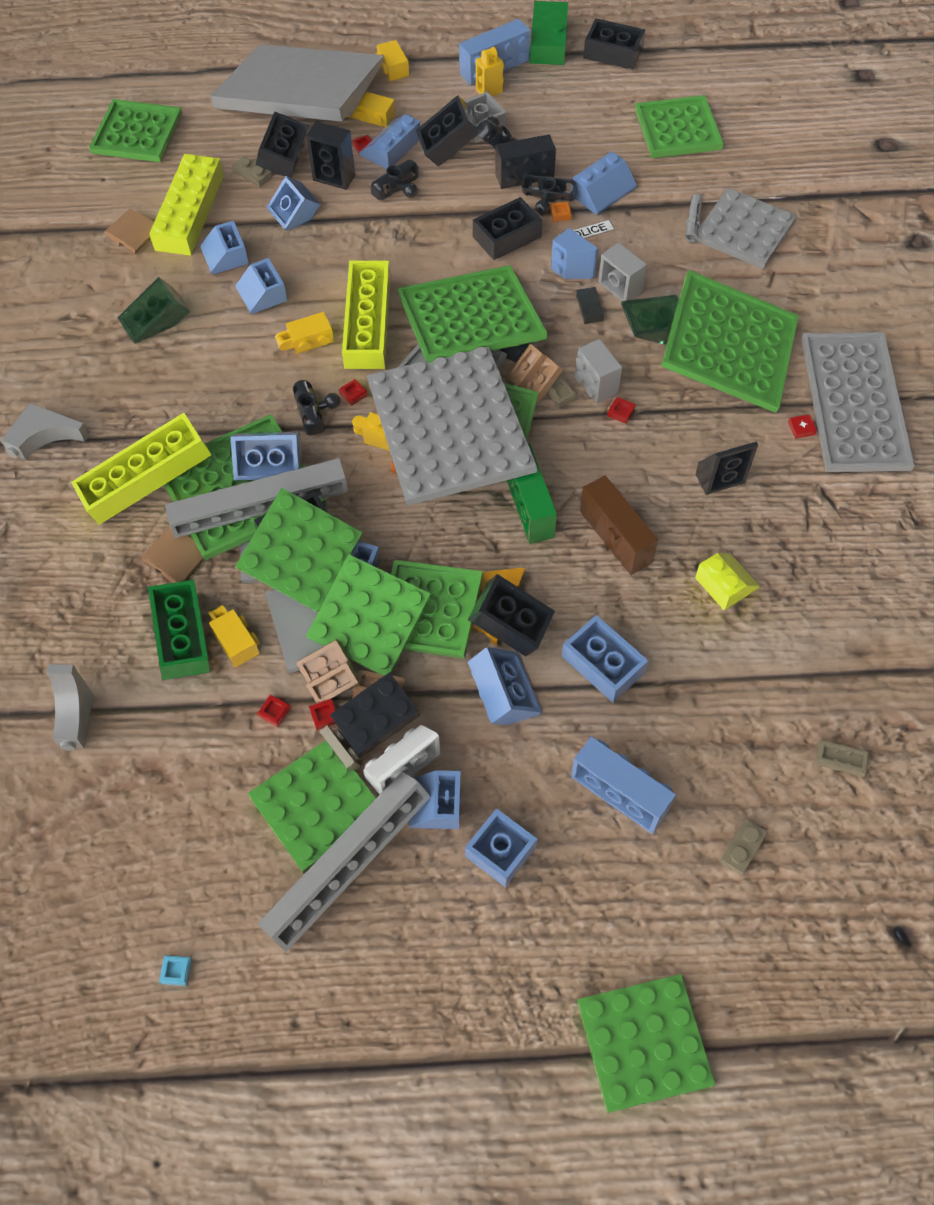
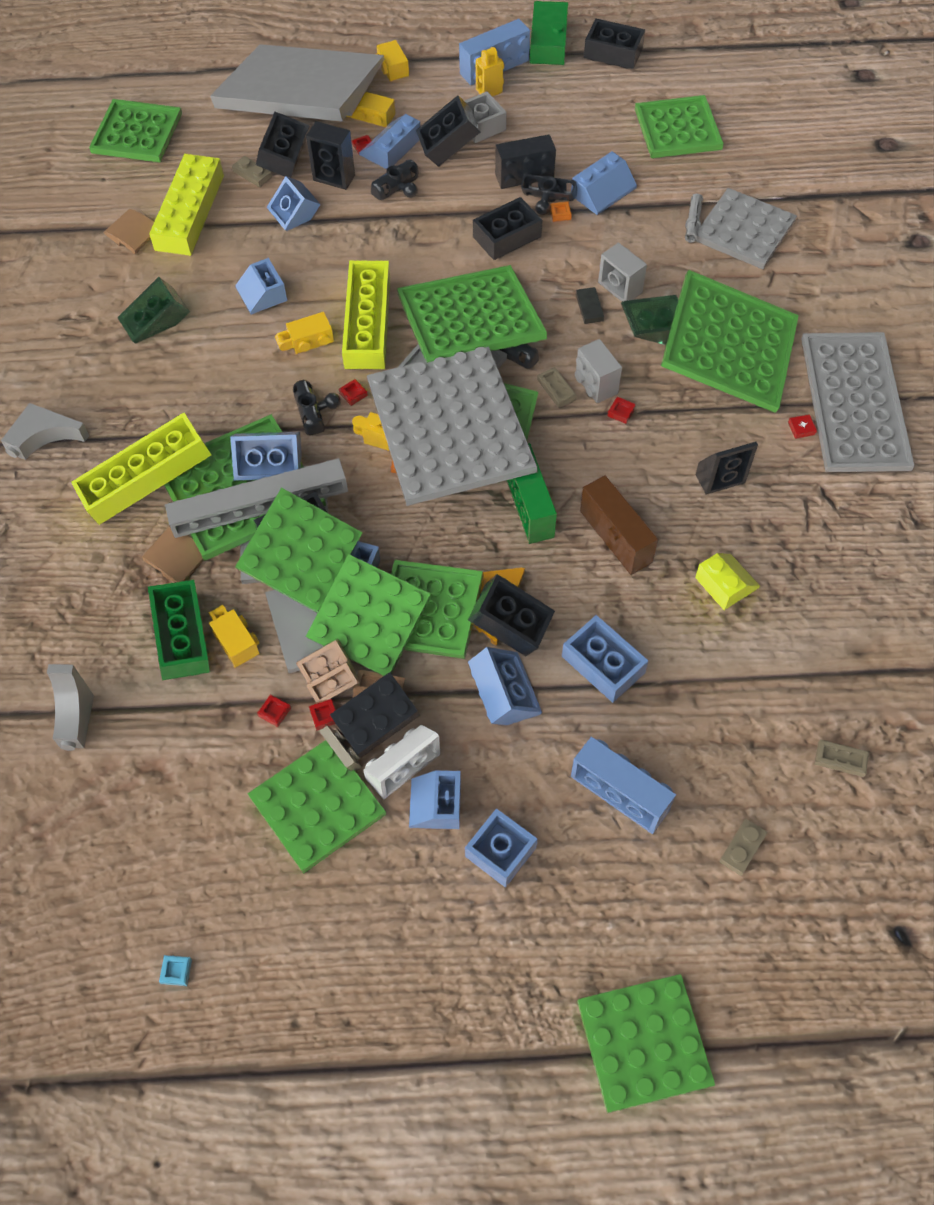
medium blue slope [200,221,249,275] -> none
light grey brick [258,772,431,952] -> none
black piece [476,116,518,149] -> none
medium nougat slope [506,344,564,404] -> none
medium blue slope [551,228,598,279] -> none
white sticker [558,220,614,238] -> none

